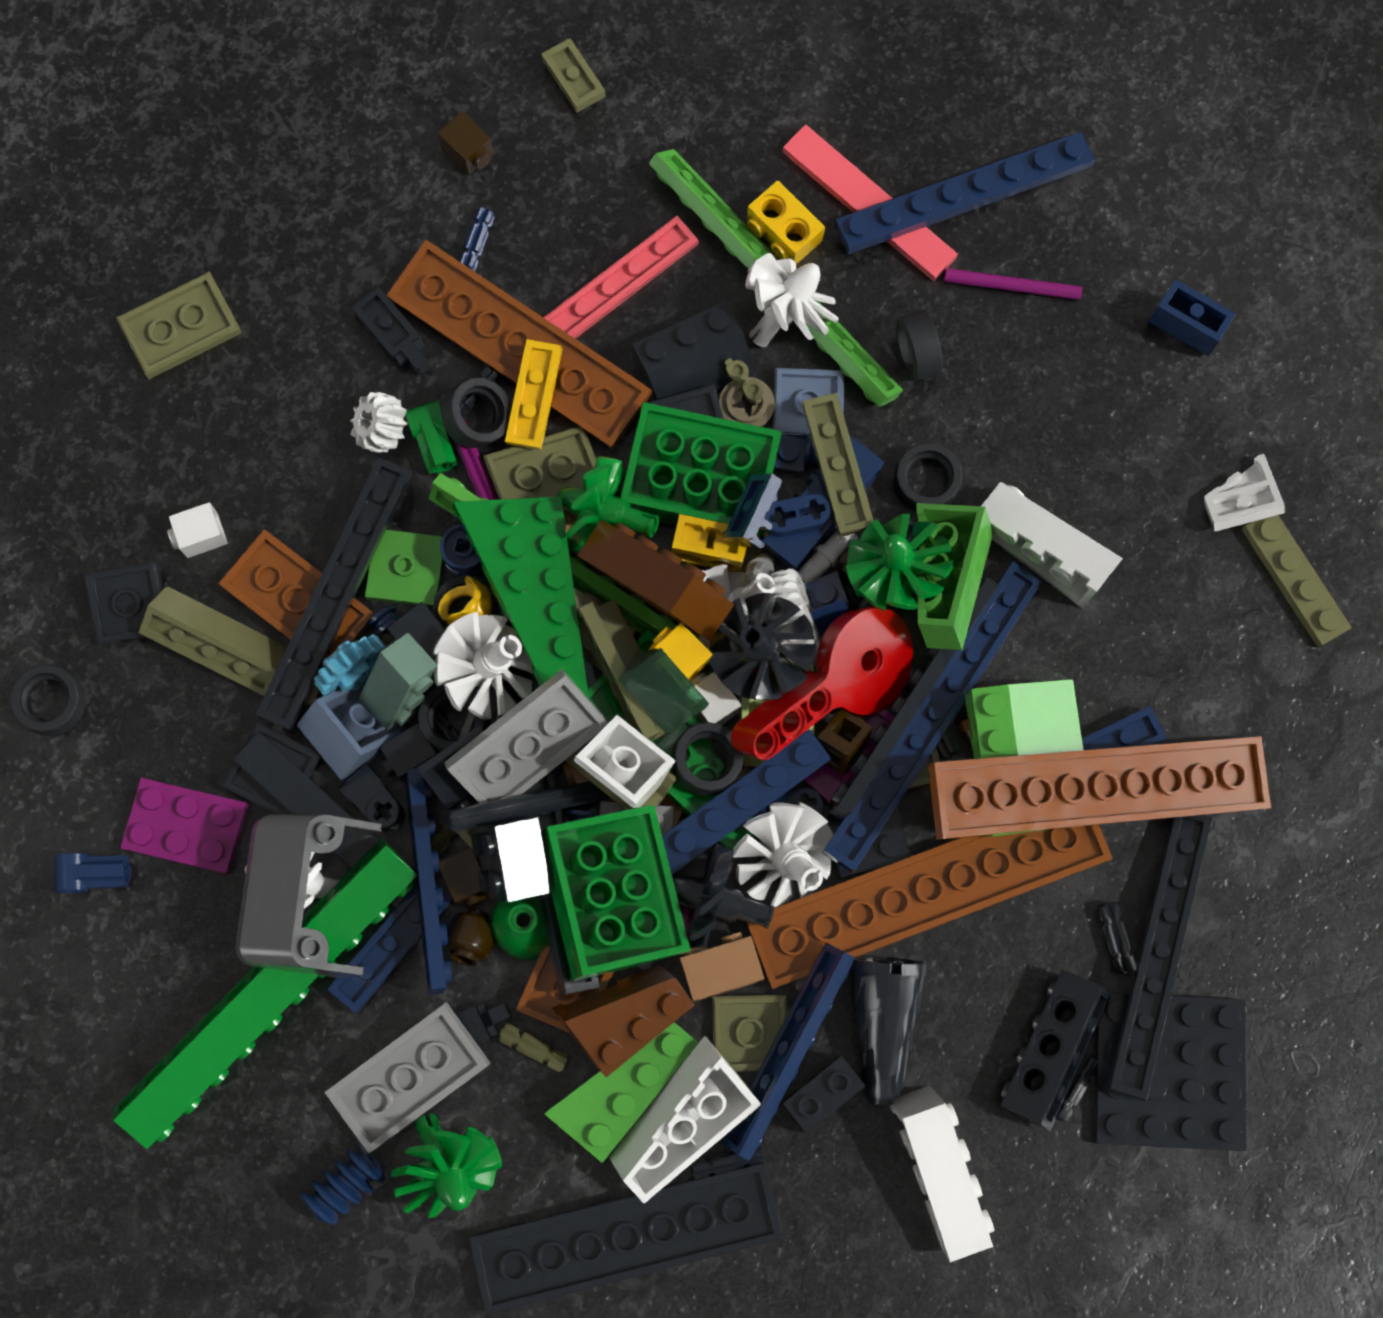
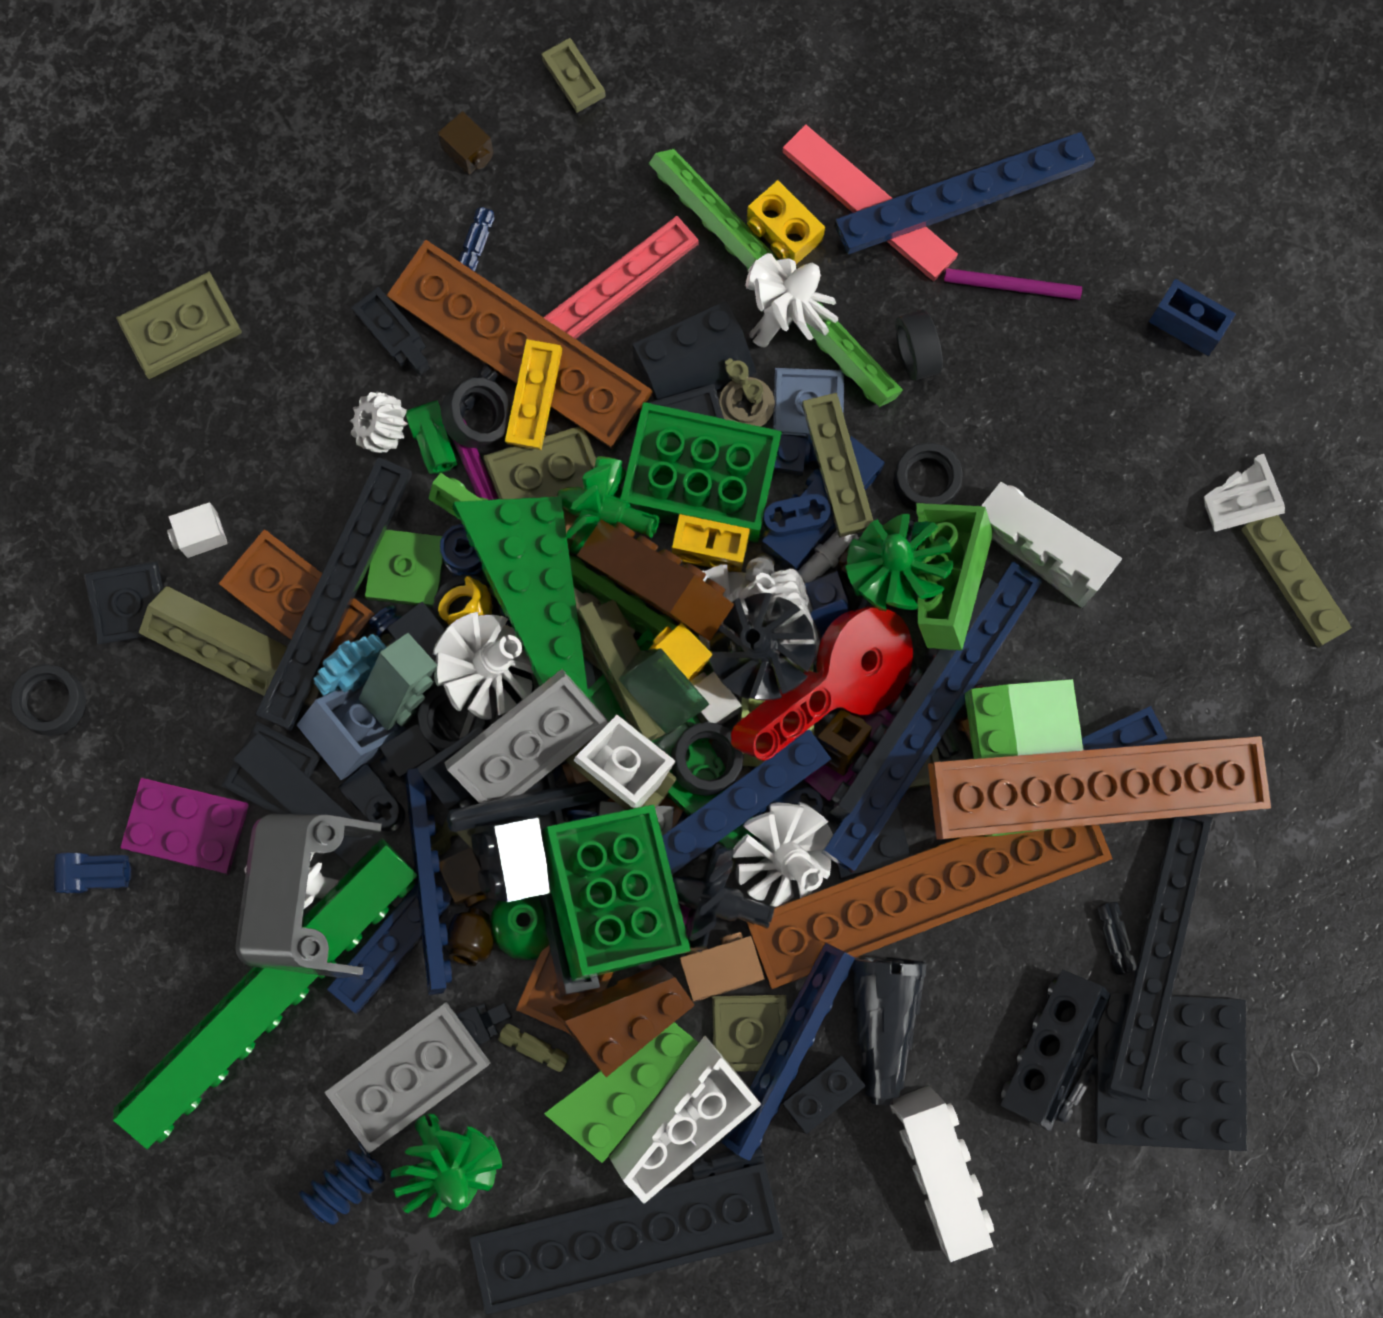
plate [723,473,783,548] -> none

